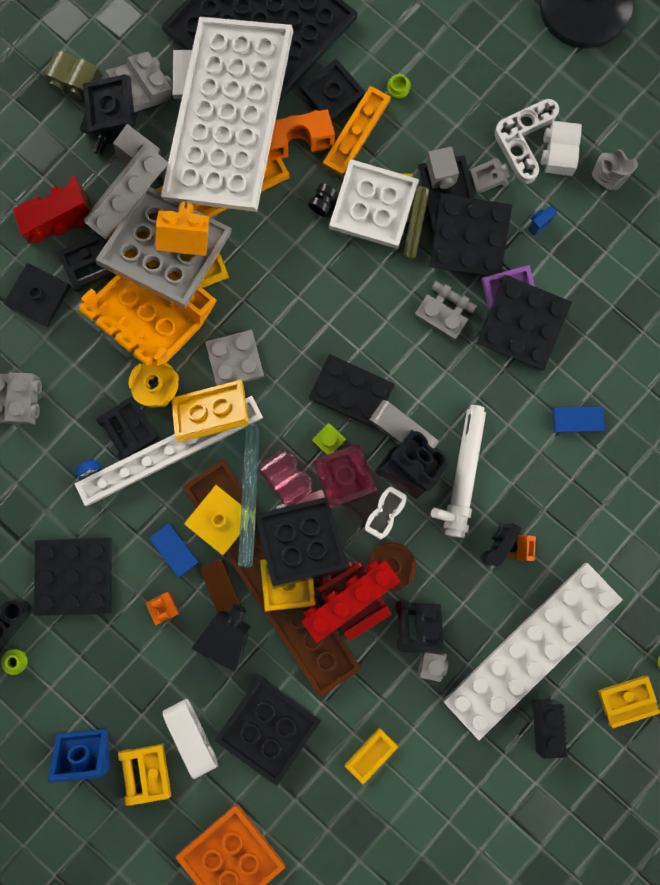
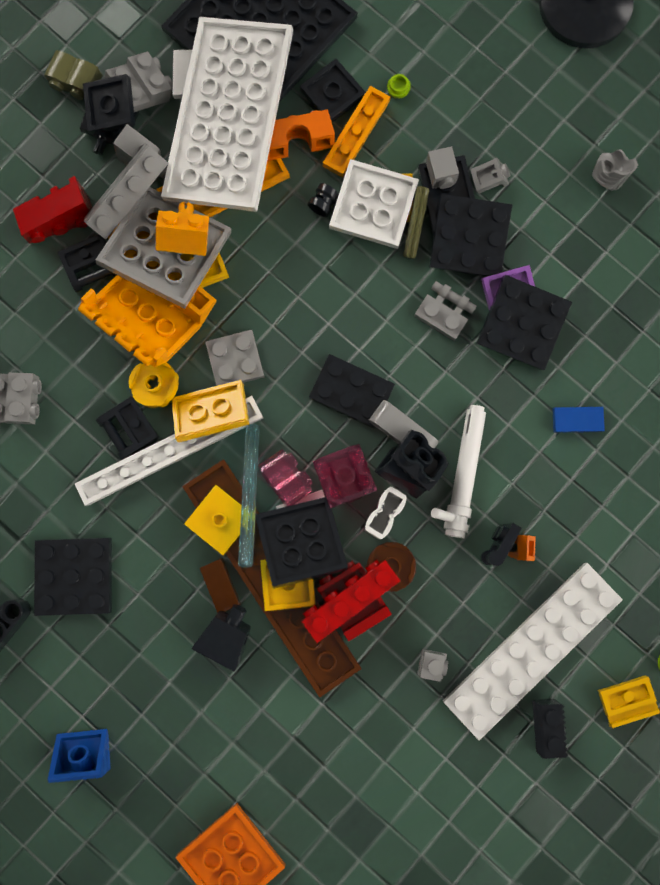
lime plate [1,649,28,675] -> none
black plate [4,263,71,327] -> none
blue tile [75,460,101,479] -> none
yellow plate [118,744,171,806] -> none
orange tile [145,591,180,626] -> none
blue tile [149,523,199,578] -> none
white beam [163,699,218,779] -> none
black plate [214,675,321,786] -> none
lime plate [312,423,346,458] -> none
yellow tile [345,727,398,785] -> none
black plate [396,600,444,653] -> none
white beam [494,99,559,184] -> none
blue plate [528,206,557,236] -> none
white brick [541,121,582,176] -> none

